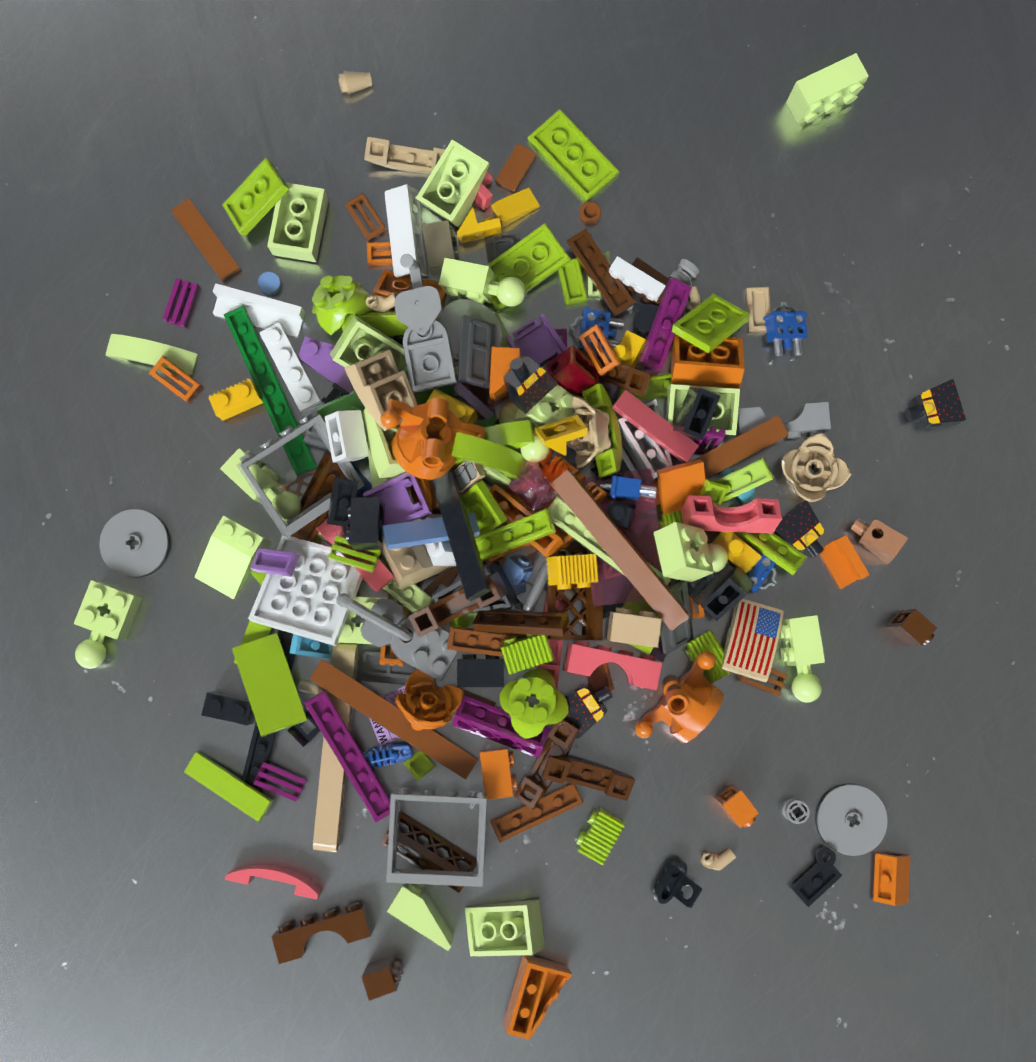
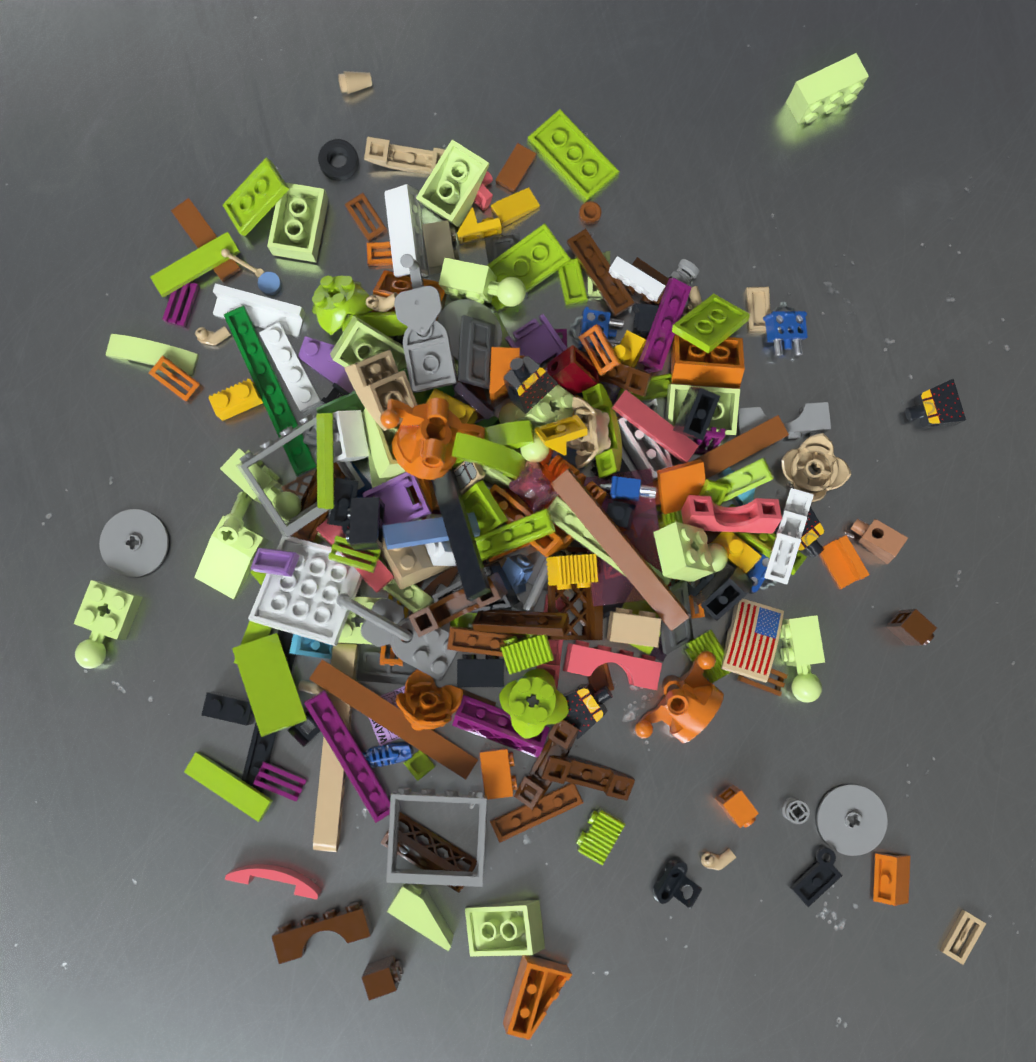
none -> lime tile [150,232,241,298]
none -> tan arm [195,326,231,346]
none -> yellowish green pin [217,491,252,544]
none -> tan hinge [221,248,264,277]
none -> lime tile [316,413,334,509]
none -> black tyre [318,139,359,181]
none -> white slope [764,488,814,584]
none -> tan tile [940,909,986,965]

